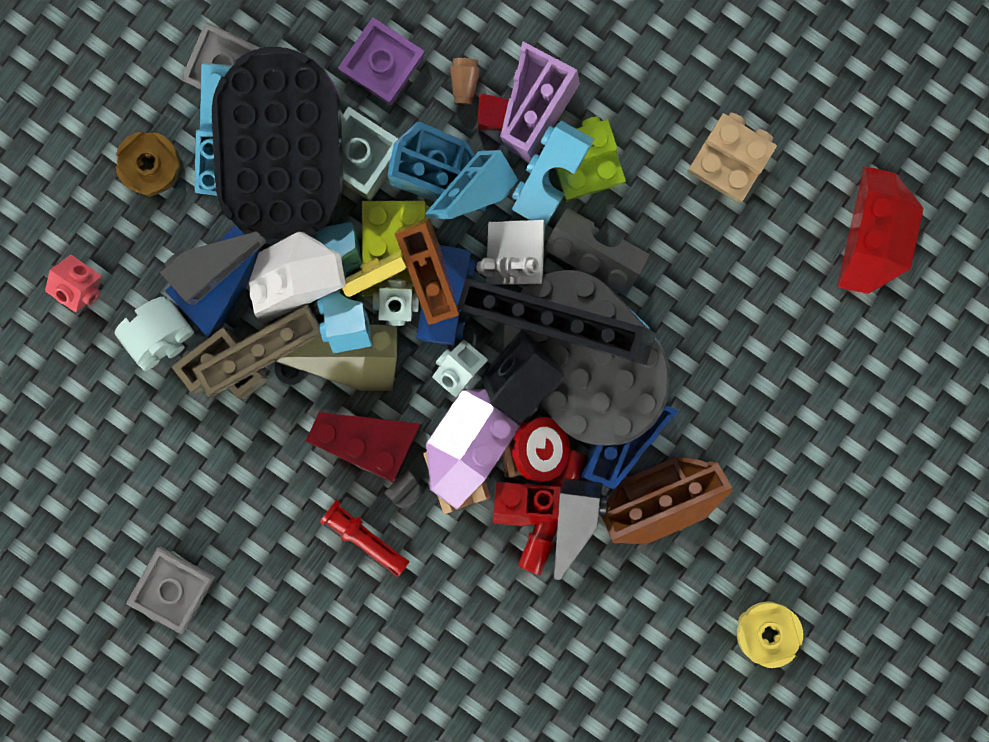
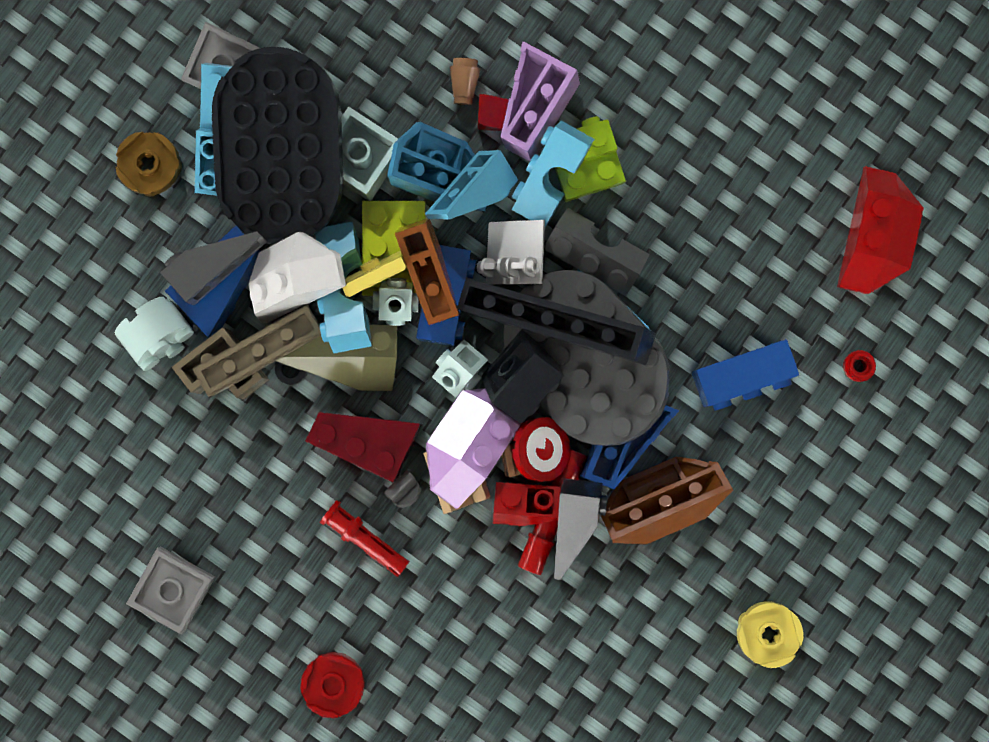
coral brick [45,255,102,313] -> none
medium lavender plate [338,17,425,106] -> none
tan plate [687,113,777,204] -> none
none -> red tile [300,652,365,718]
none -> blue brick [691,339,799,411]
none -> red plate [843,350,876,382]

